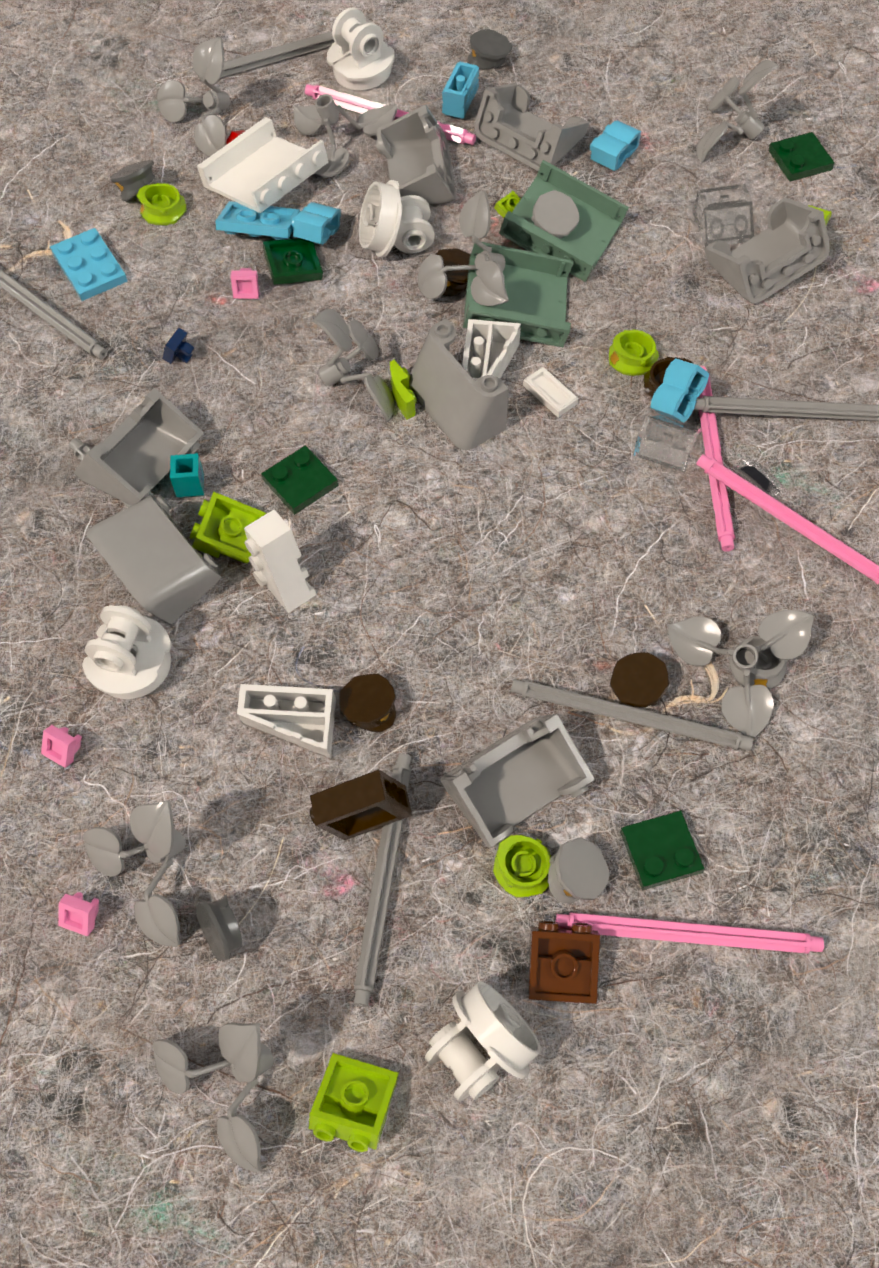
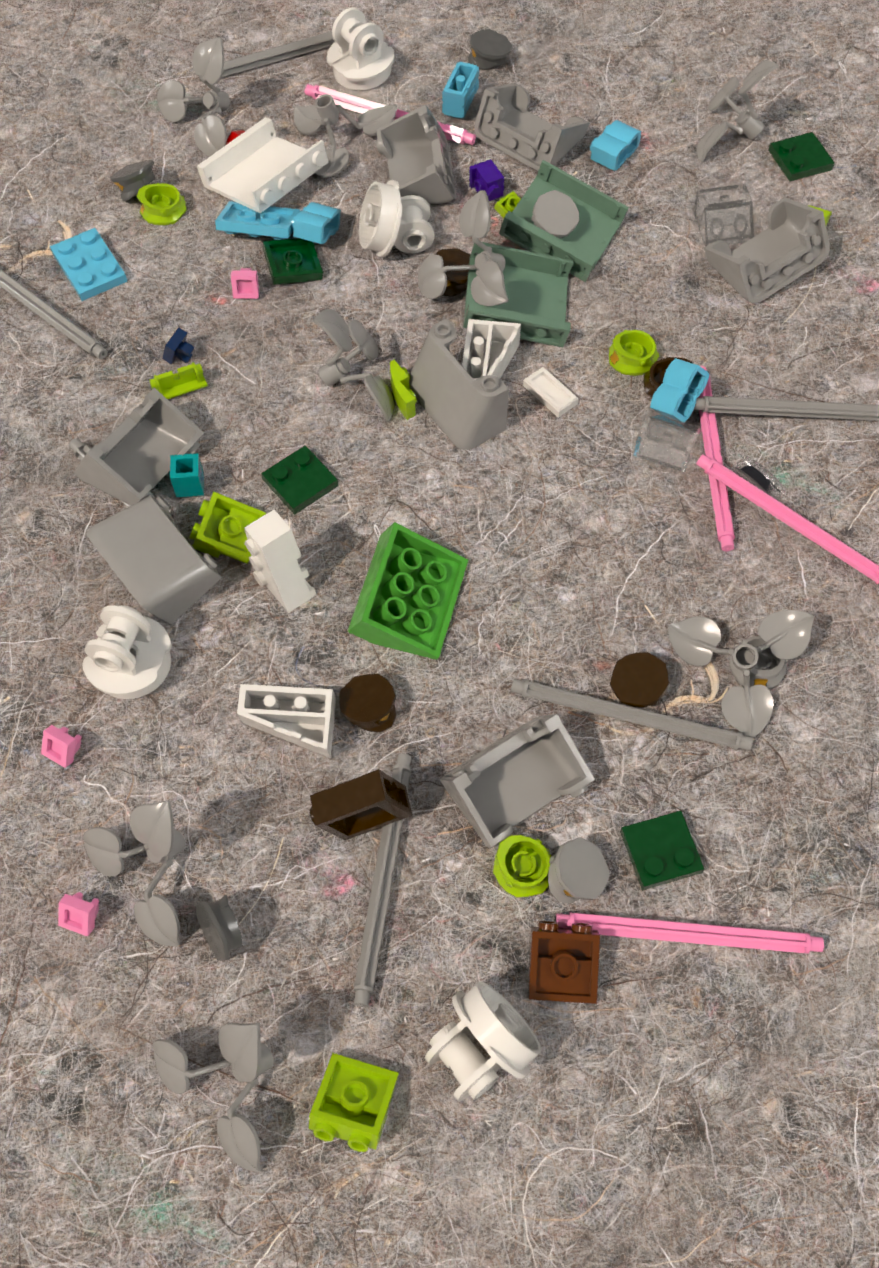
none -> lime hinge [149,362,208,399]
none -> bright green slope [347,522,468,660]
none -> dark purple brick [469,159,504,201]

